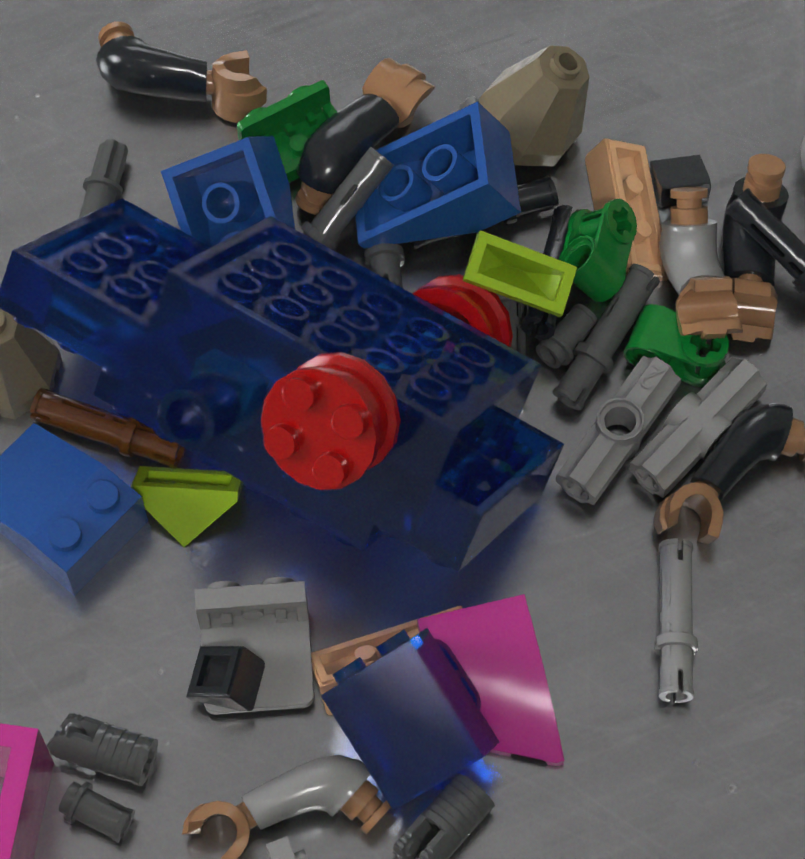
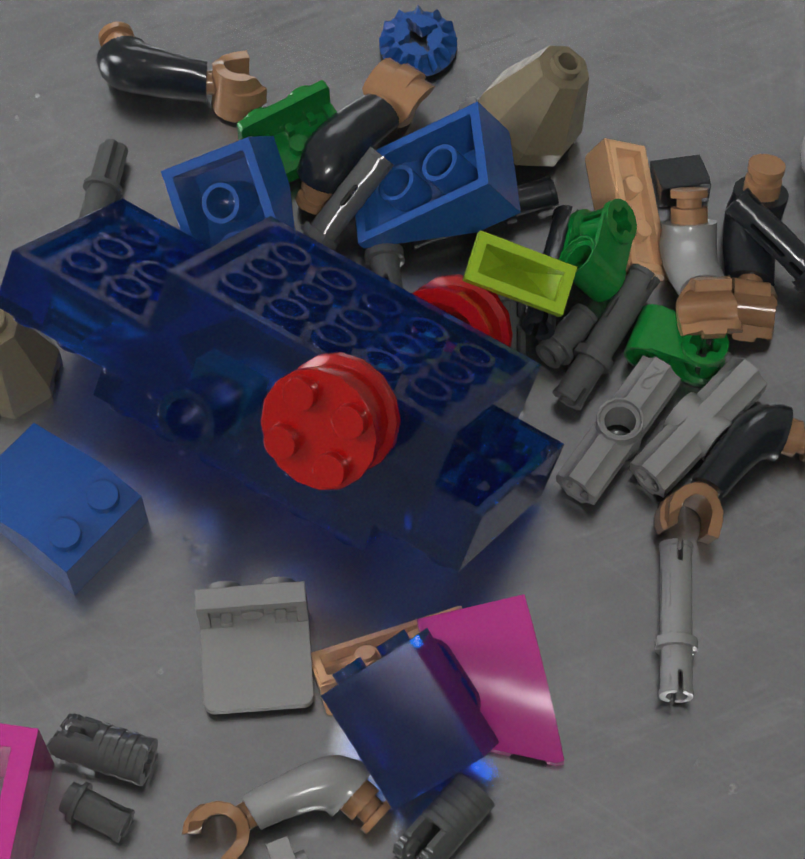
reddish brown pin [30,388,188,469] -> none
lime slope [131,466,244,547] -> none
black slope [186,646,265,711] -> none
none -> blue gear [379,5,457,77]

